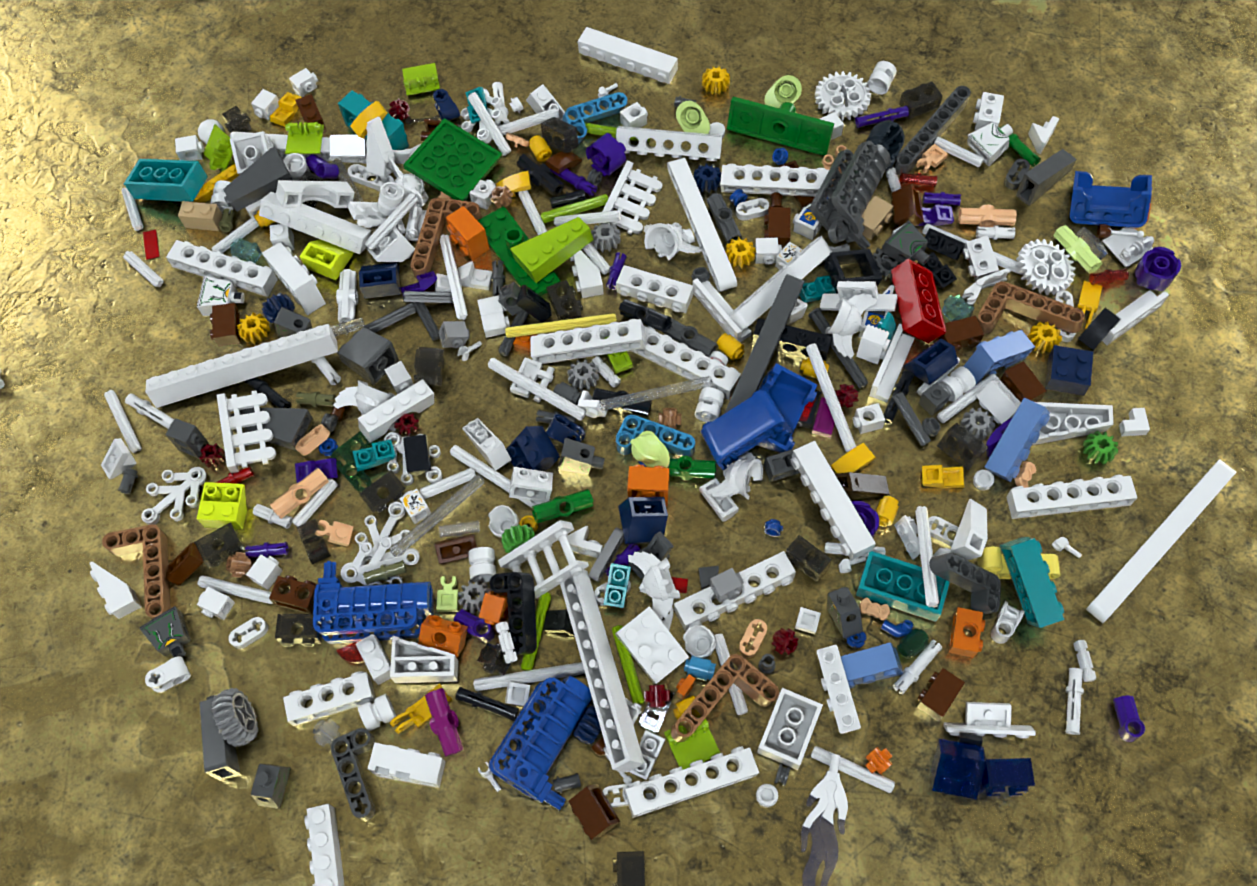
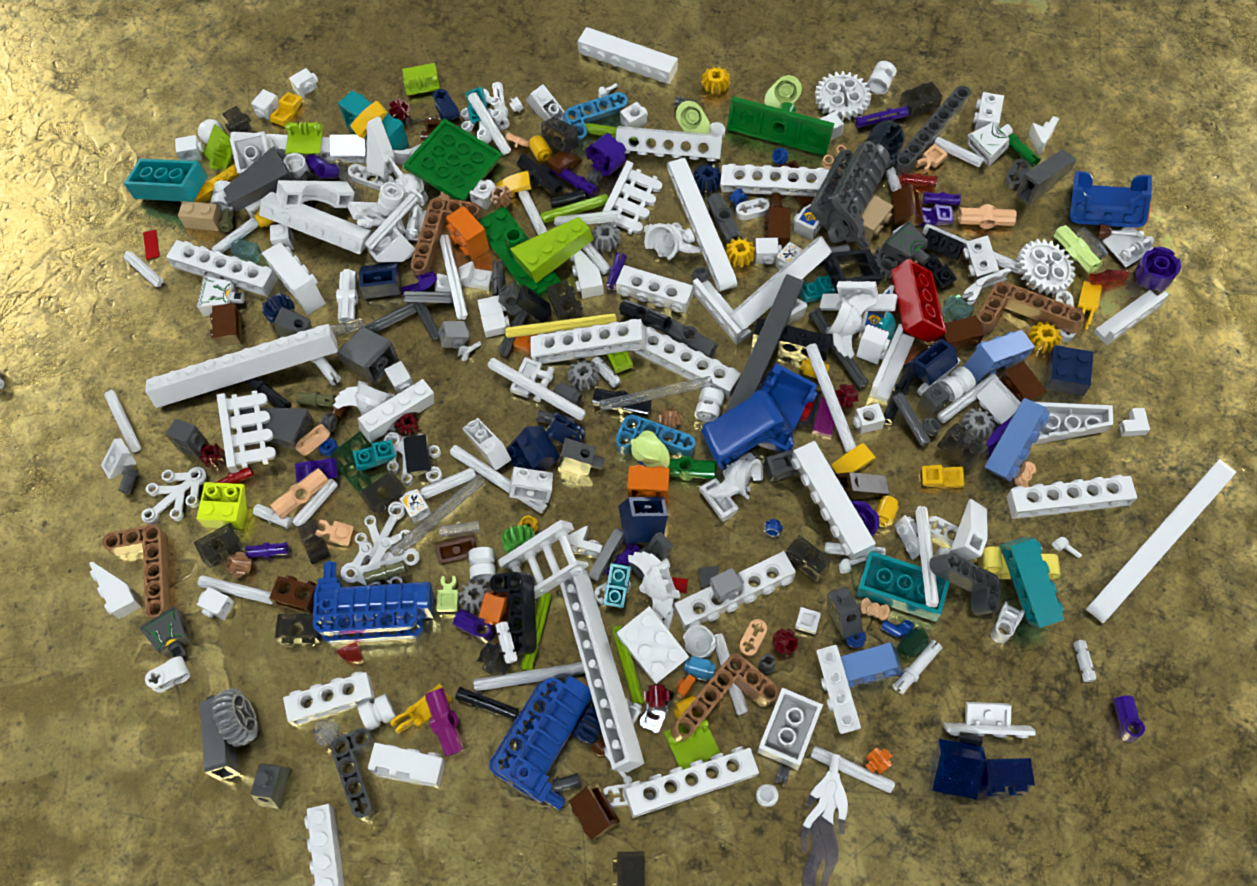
white axle [121,188,144,231] -> none
white pin [125,393,174,429] -> none
reddish brown slope [166,542,203,585] -> none
white beam [229,617,268,649] -> none
yellow gear [237,312,270,345] -> none
white brick [246,555,282,590] -> none
reddish brown piece [295,94,327,133] -> none
neon yellow slope [300,239,354,280] -> none
white brick [355,634,391,685] -> none
white wedge [390,636,459,683] -> none
clear smoke brick [414,346,445,386] -> none
orange brick [418,615,468,658] -> none
white hand [478,762,502,792] -> none
white hair [488,505,519,538] -> none
white axle [497,108,559,136] -> none
white plate [505,682,530,706] -> none
green piece [531,489,594,524] -> none
pearl dark grey bracket [543,610,574,636] -> none
white bracket [577,390,608,418] -> none
white slope [629,730,666,780] -> none
white tile [709,351,729,366] -> none
yellow brick [717,333,745,360] -> none
reddish brown piece [917,668,965,722] -> none
orange brick [948,607,985,658] -> none
white tile [973,470,994,491] -> none
white pin [976,225,1015,240] -> none
white pin [1065,668,1084,735] -> none
black slope [1078,307,1121,350] -> none
bright green gear [1082,431,1118,465] -> none

